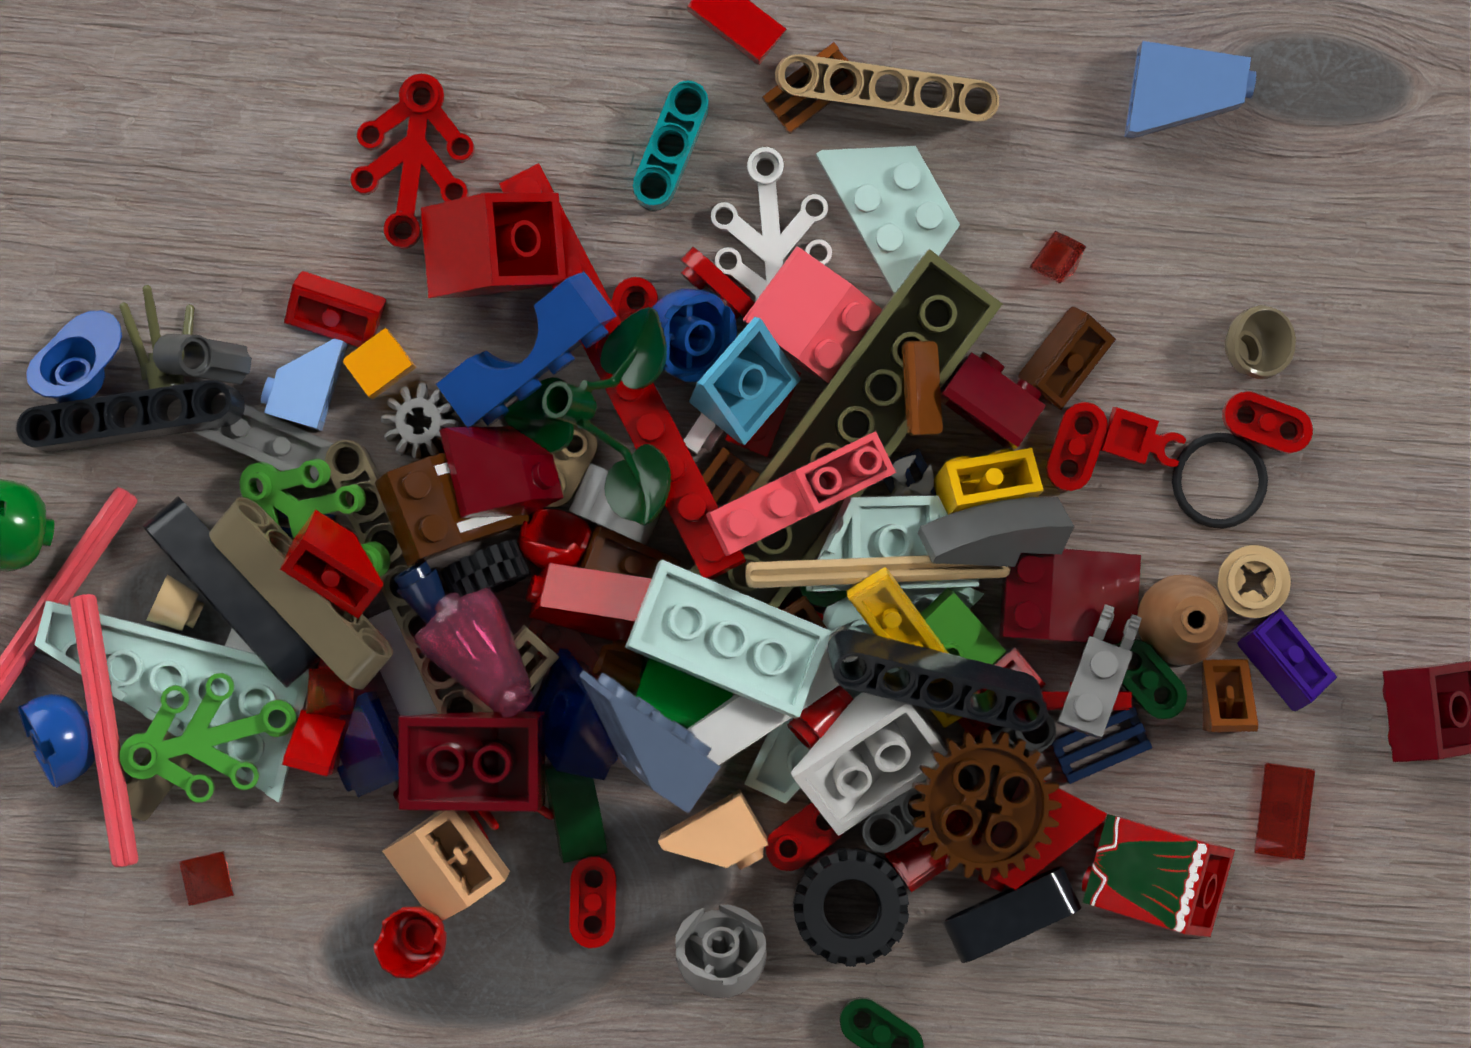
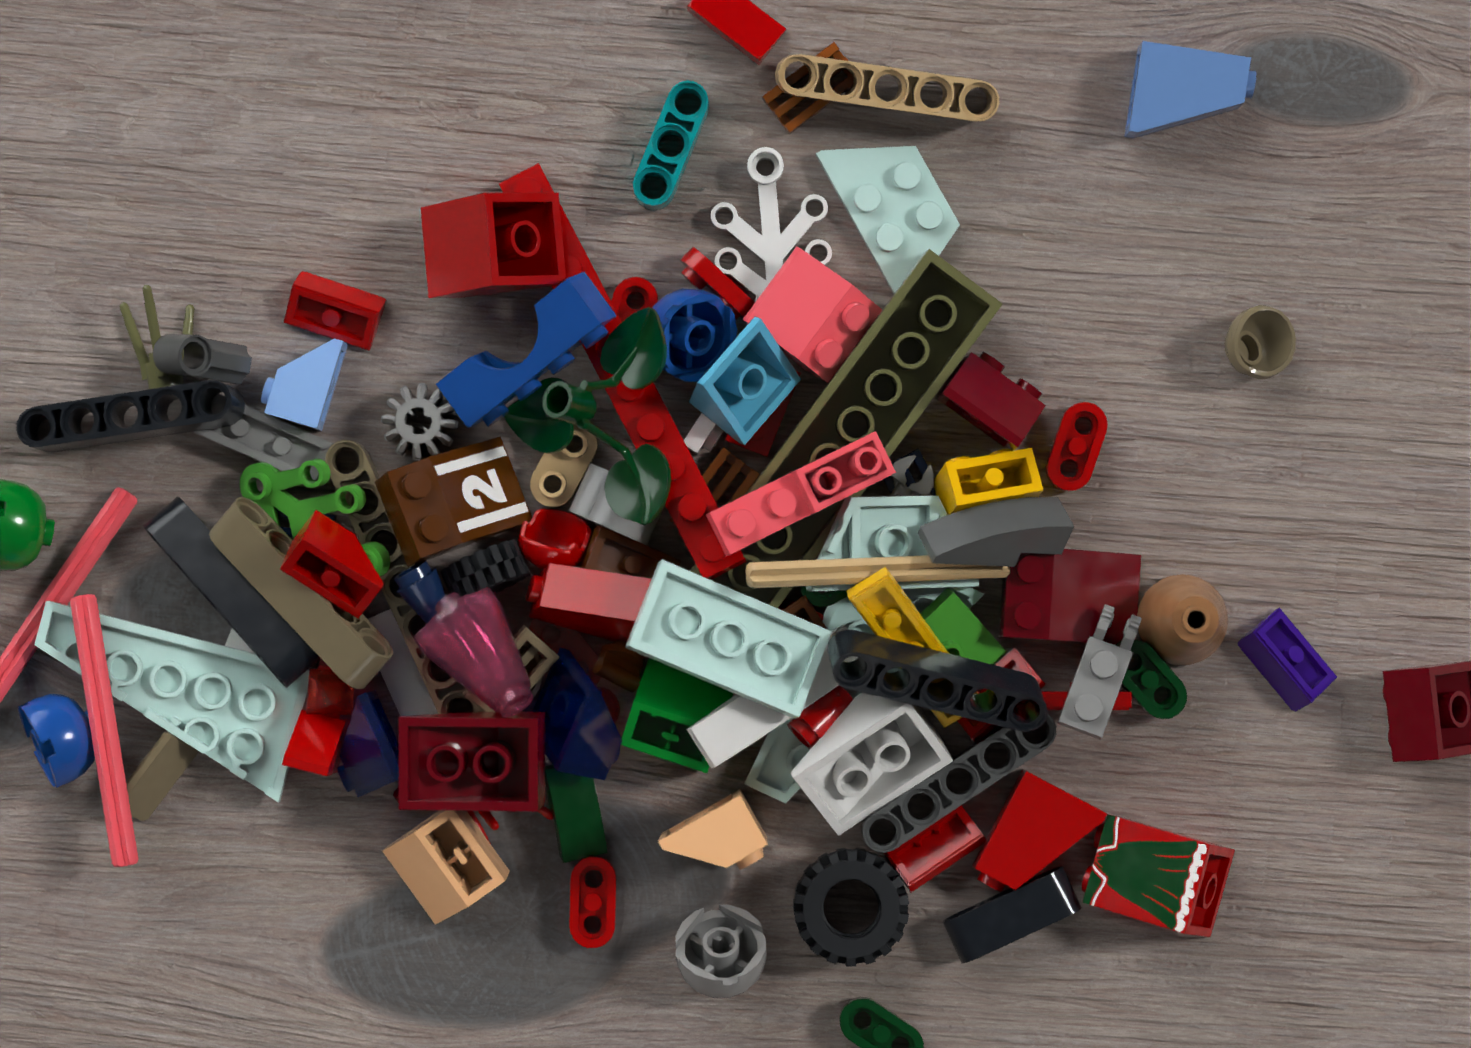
piece [26,310,122,403] -> none
bright green plant [119,673,297,803] -> none
tan hat [146,574,204,631] -> none
clear red slope [179,851,234,906] -> none
light orange panel [343,328,417,399] -> none
red plant [350,73,475,249] -> none
red hair [374,906,447,979] -> none
dark red slope [440,426,564,518] -> none
sand blue slope [580,670,720,813] -> none
red plate [765,802,844,871] -> none
dark orange slope [902,341,943,436] -> none
reddish brown gear [910,729,1061,881] -> none
reddish brown slope [1018,307,1116,410] -> none
clear red slope [1029,231,1086,284] -> none
dark blue tile [1051,706,1153,784] -> none
red plate [1100,407,1186,467] -> none
black tyre [1172,433,1268,529] -> none
dark orange slope [1202,659,1259,732] -> none
tan gear [1217,545,1291,618] -> none
red plate [1222,391,1313,454] -> none
clear red slope [1254,763,1315,860] -> none

